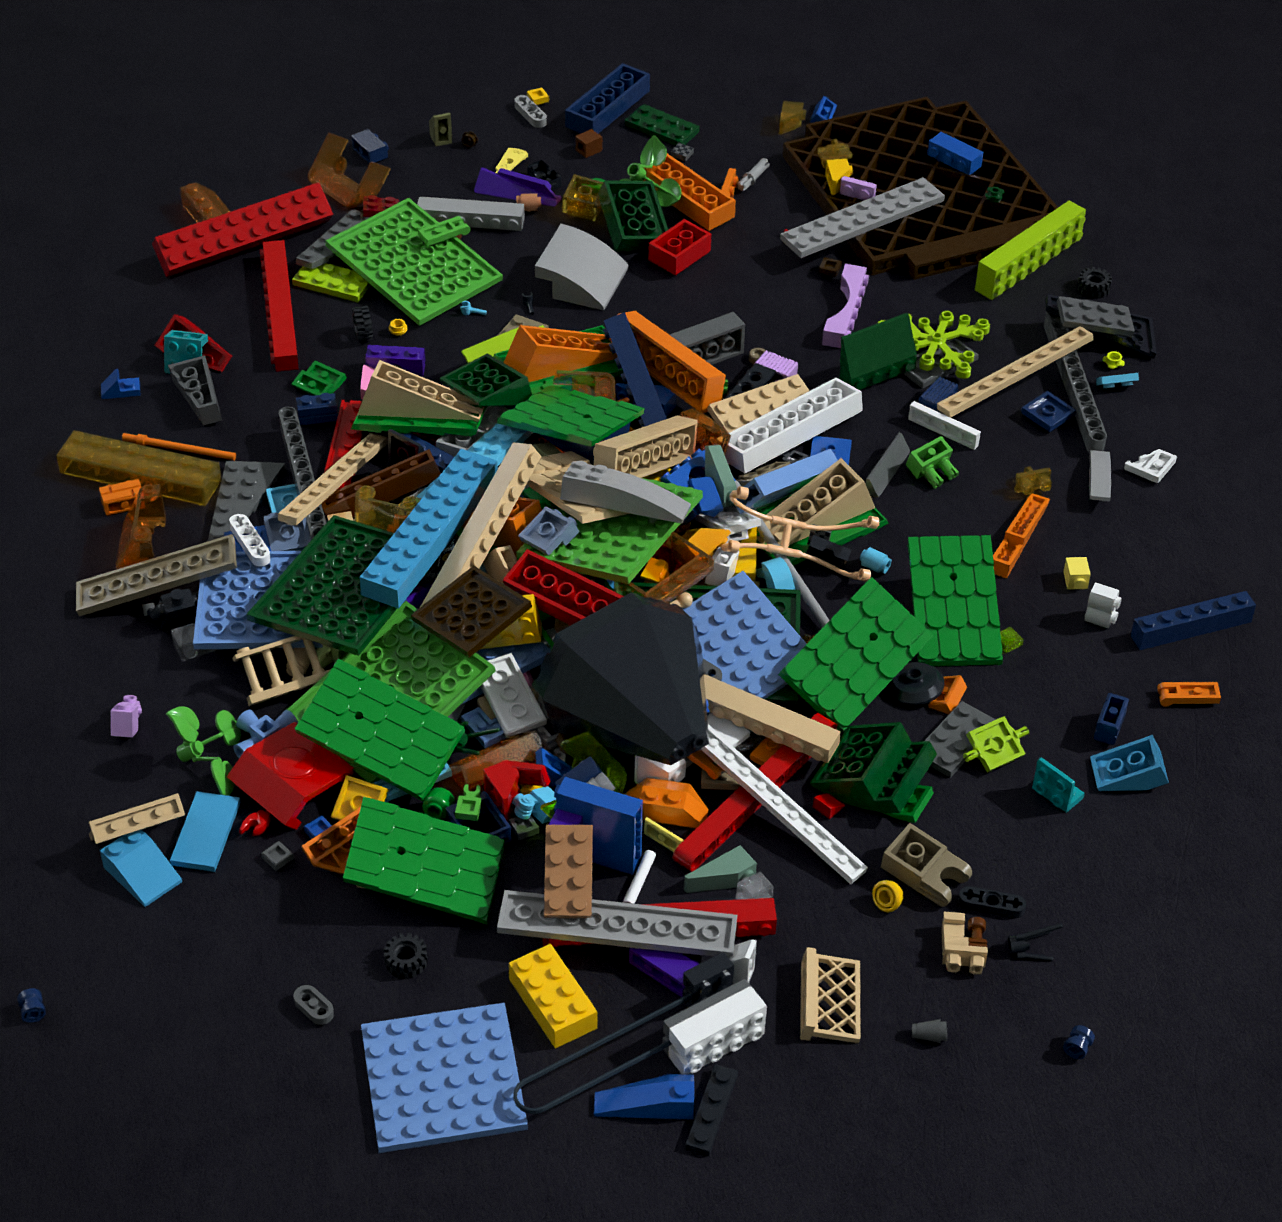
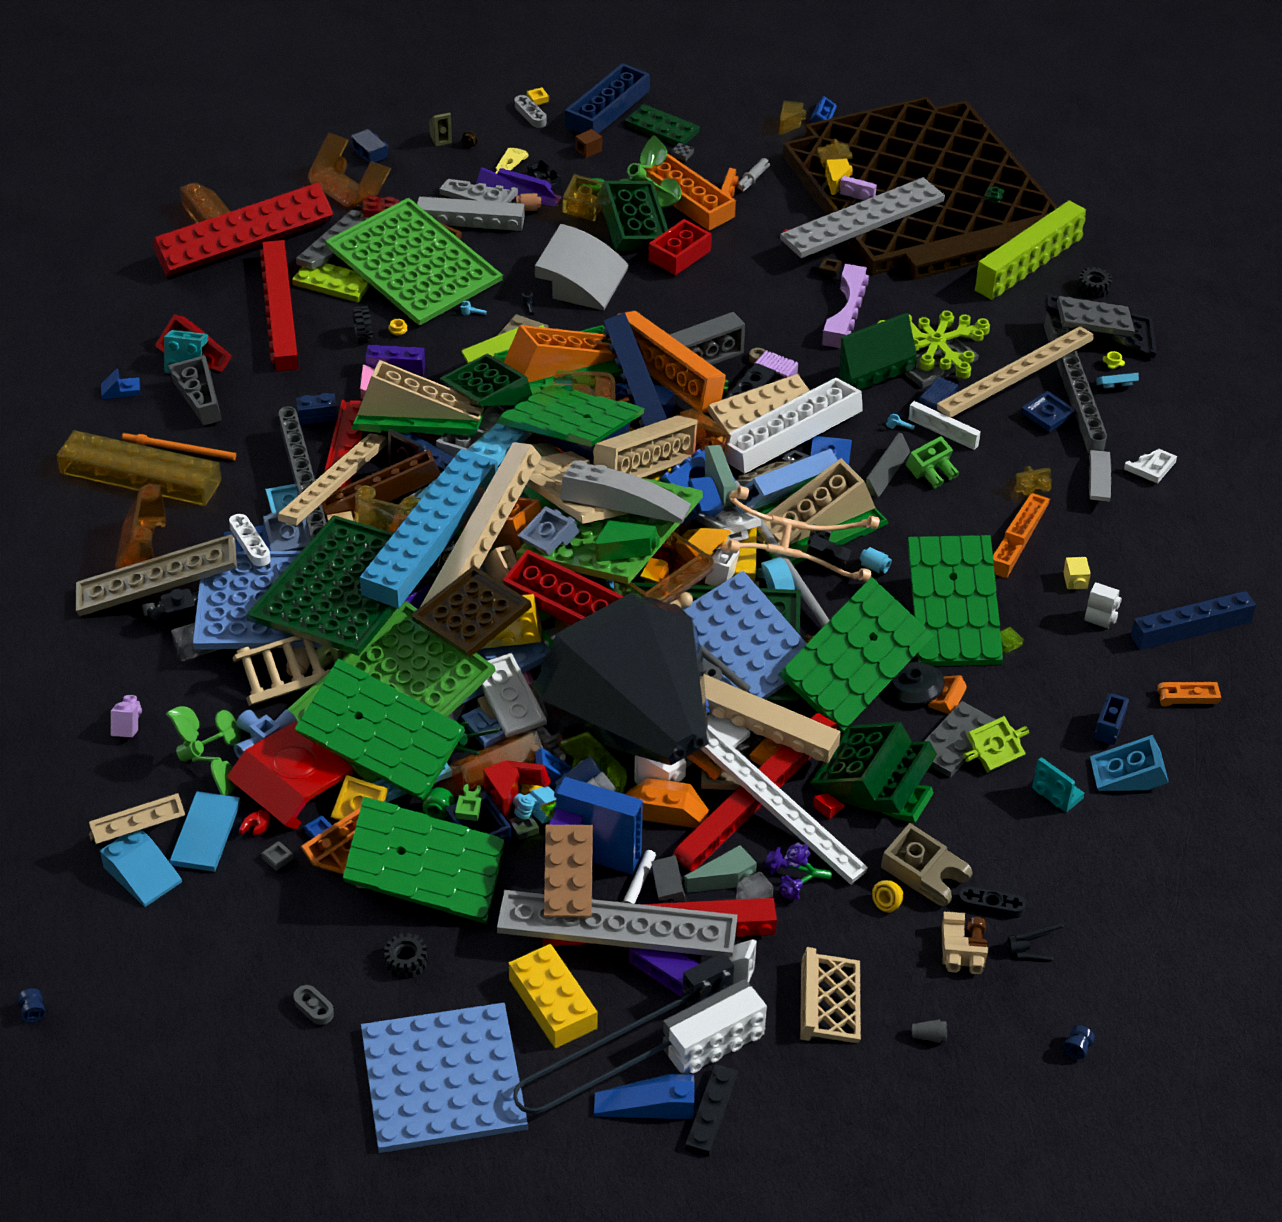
orange brick [99,479,146,516] -> none
dark grey wing [208,461,286,541] -> none
green slope [292,361,347,396] -> none
bright green plate [418,216,471,246] -> none
light yellow slope [644,817,684,852] -> none
blue brick [927,132,983,176] -> none
none -> light grey wing [440,179,518,203]
none -> green slope [594,520,660,561]
none -> dark grey hinge [651,855,686,903]
none -> dark grey bar [700,644,751,692]
none -> dark purple plant [765,843,832,901]
none -> medium azure hand [886,414,914,430]

